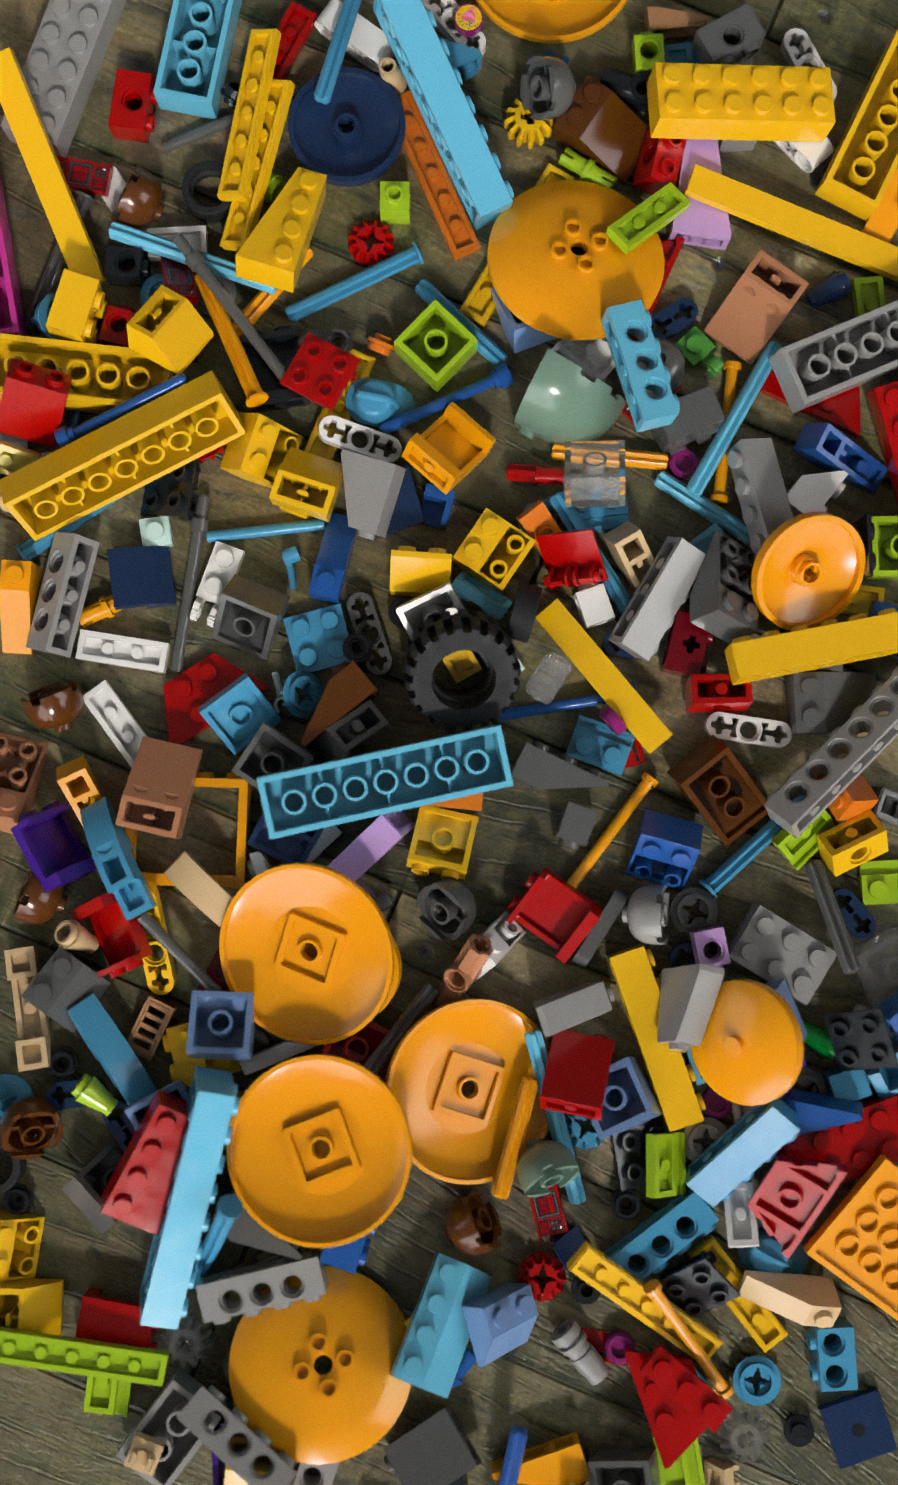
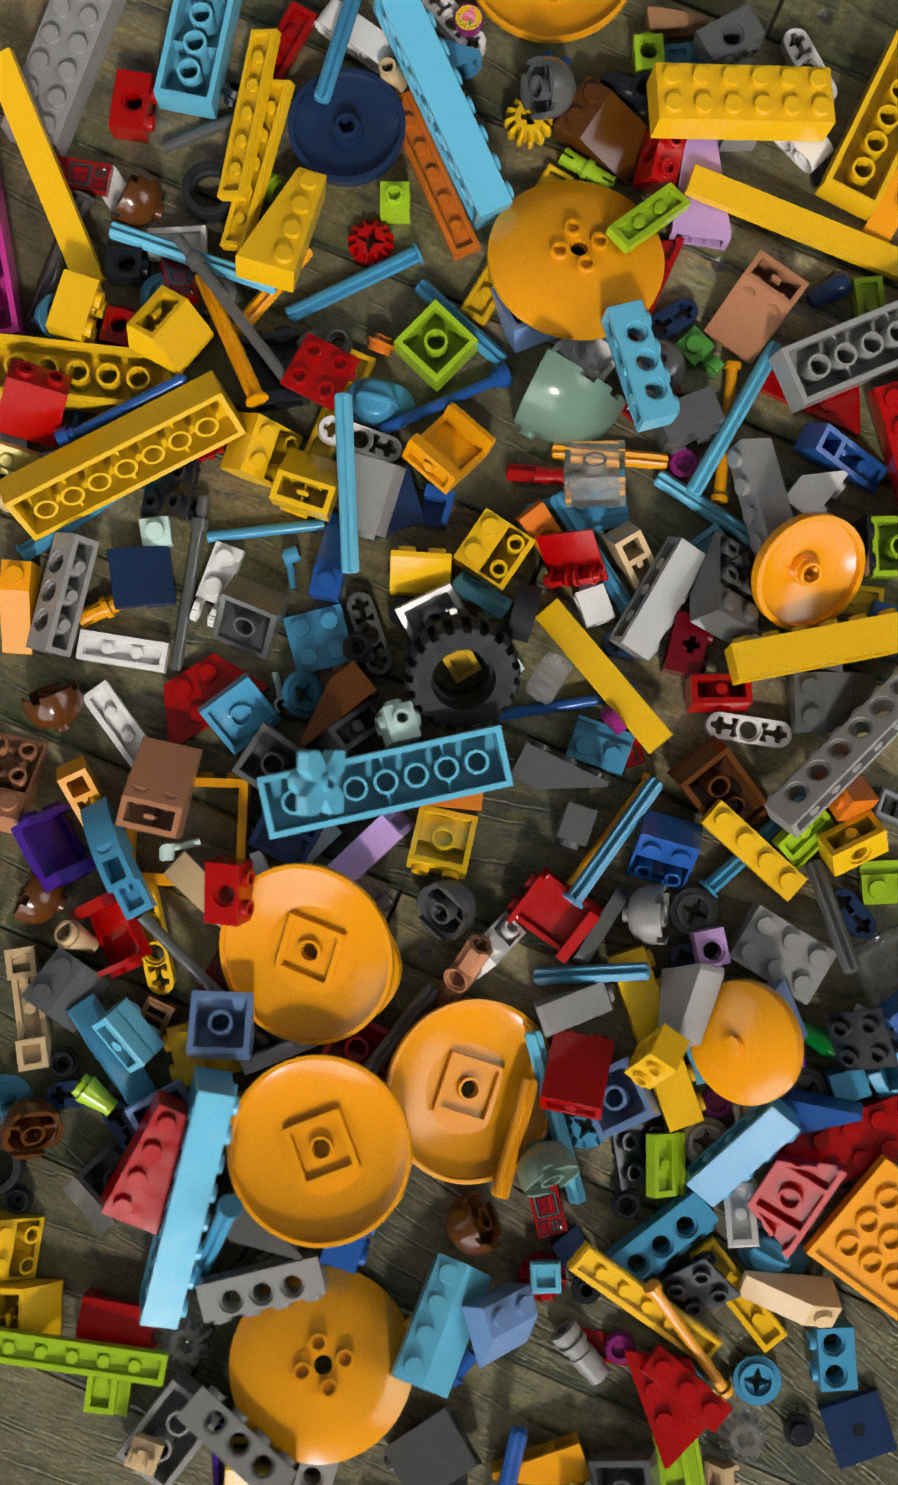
none -> medium azure brick [91,997,165,1073]
none -> light aqua hand [159,838,201,861]
none -> red brick [204,856,255,927]
none -> medium azure plant [288,750,345,816]
none -> medium azure axle [334,392,359,574]
none -> light aqua brick [375,699,421,748]
none -> medium azure tile [530,1259,562,1294]
none -> dark azure axle [533,962,650,985]
none -> dark azure axle [562,776,663,909]
none -> yellow brick [624,1023,690,1090]
none -> yellow plate [698,799,808,902]

